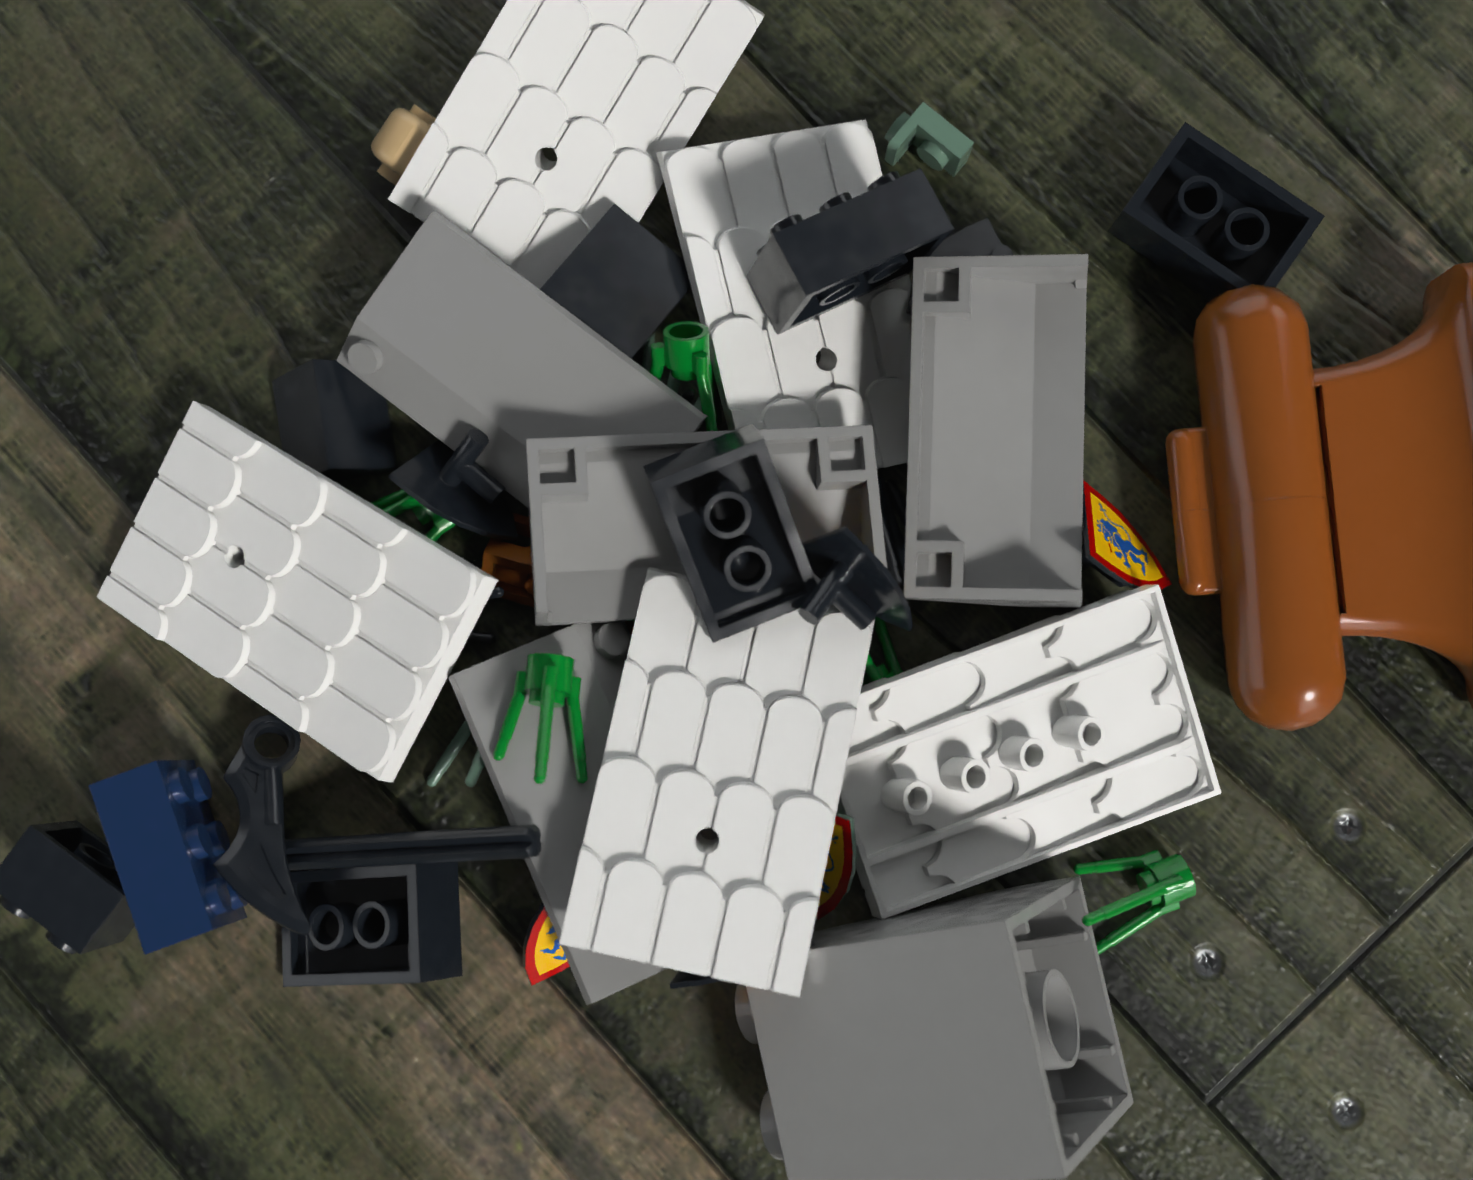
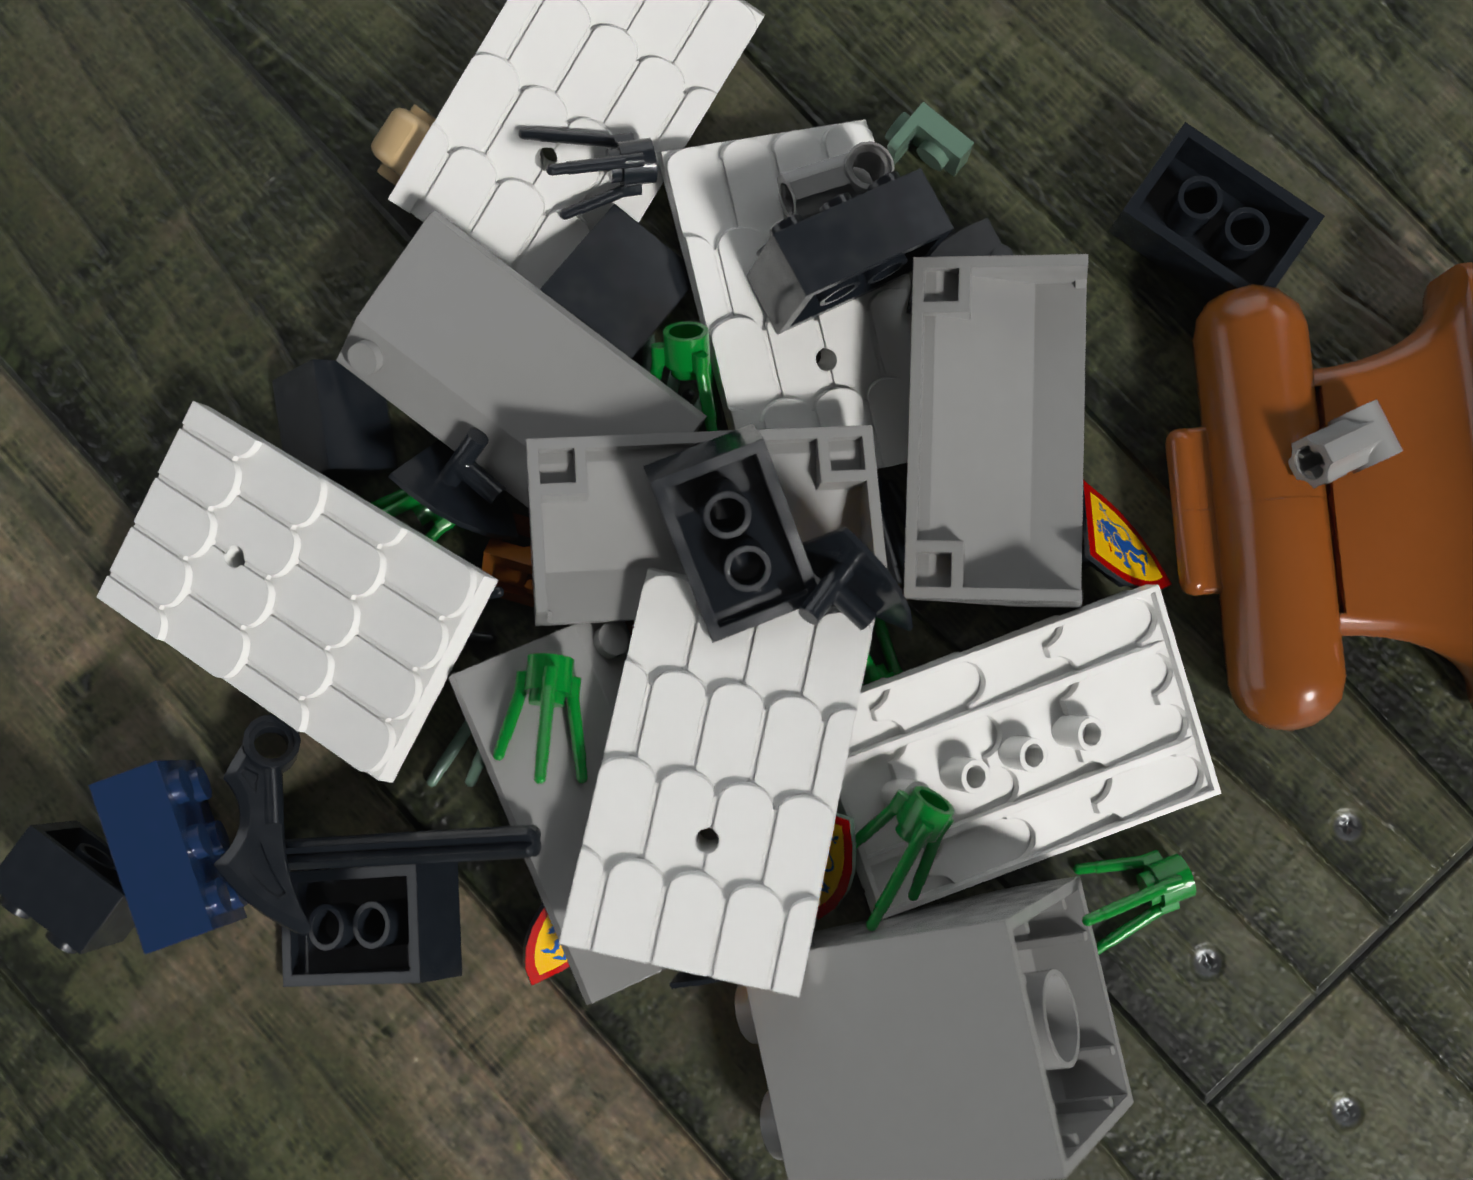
none -> black plant [518,128,658,220]
none -> light grey piece [777,141,895,220]
none -> green plant [855,786,955,931]
none -> light grey piece [1288,399,1403,488]

